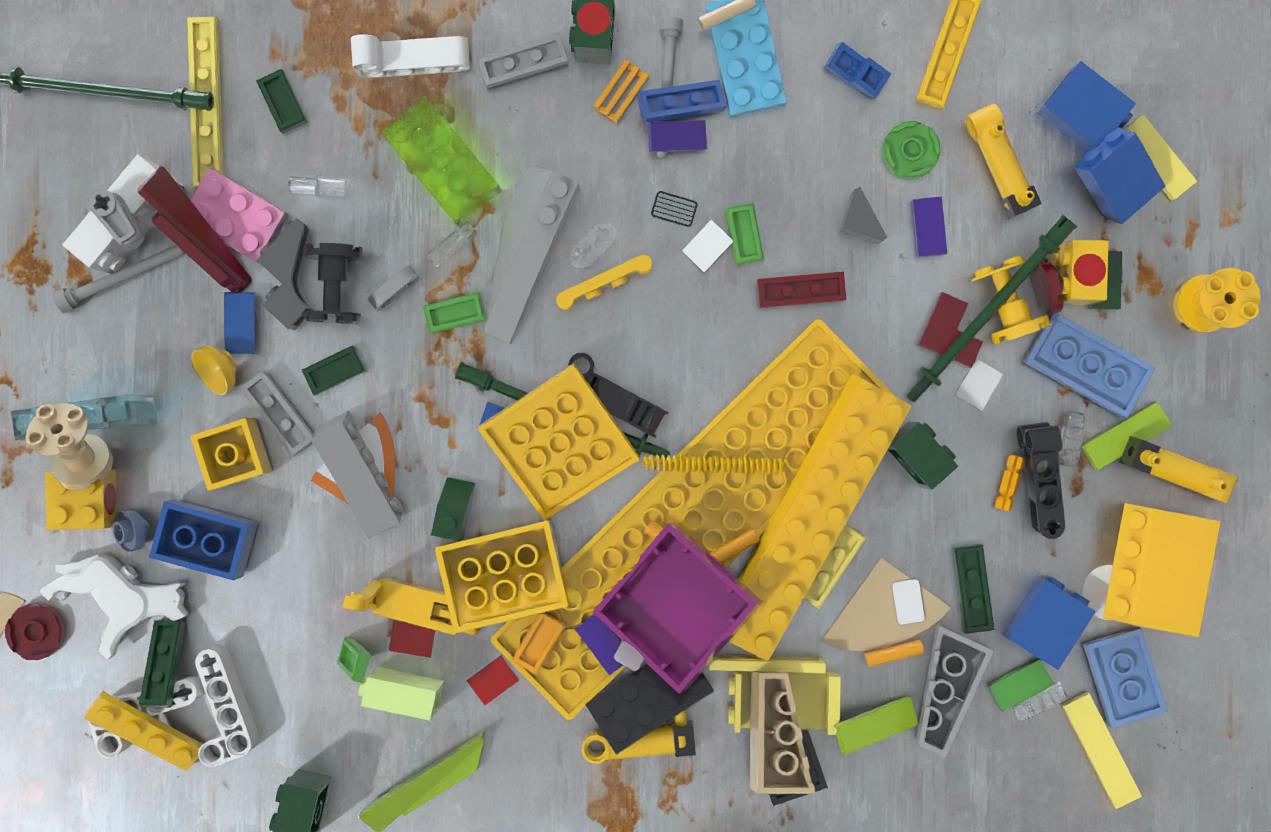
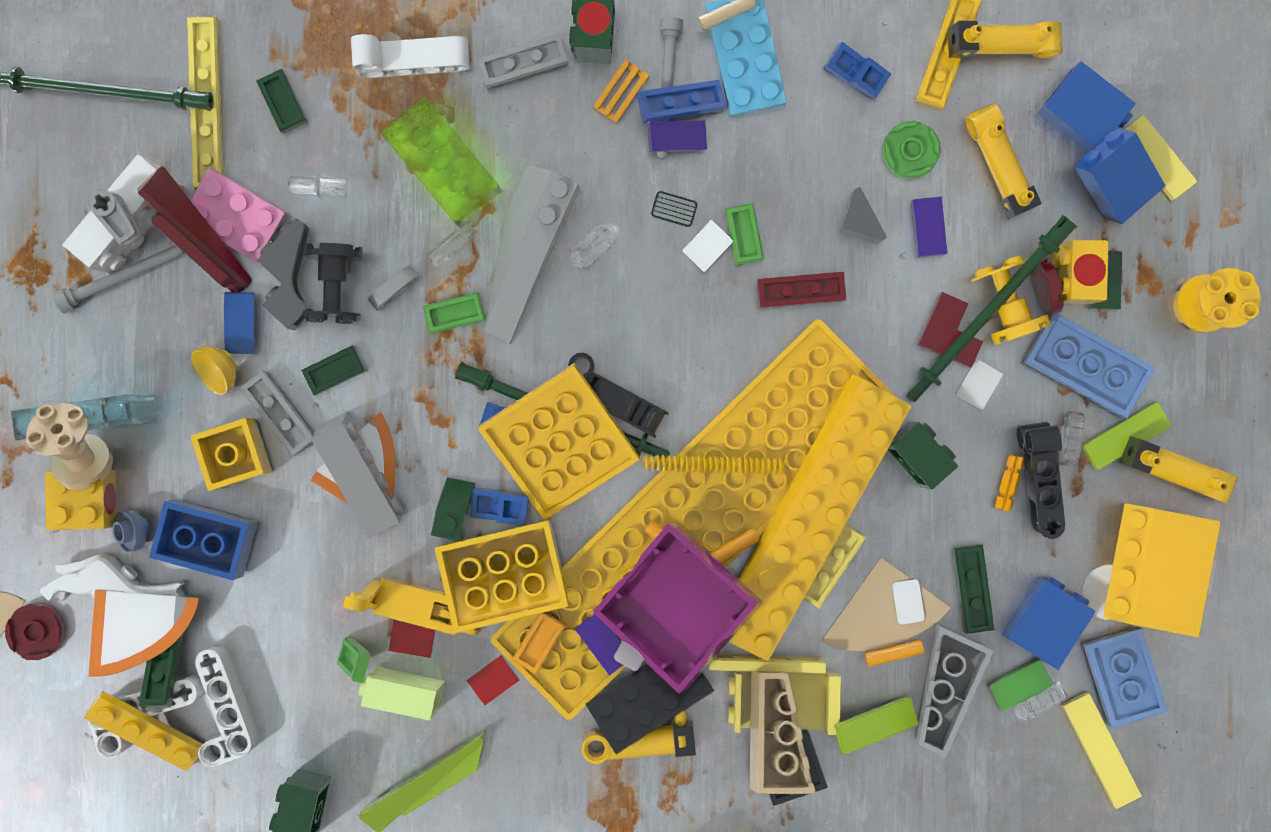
yellow plate [556,255,652,311] -> none
none -> sticker [89,590,199,677]
none -> blue slope [470,488,529,526]
none -> yellow piece [948,21,1063,58]

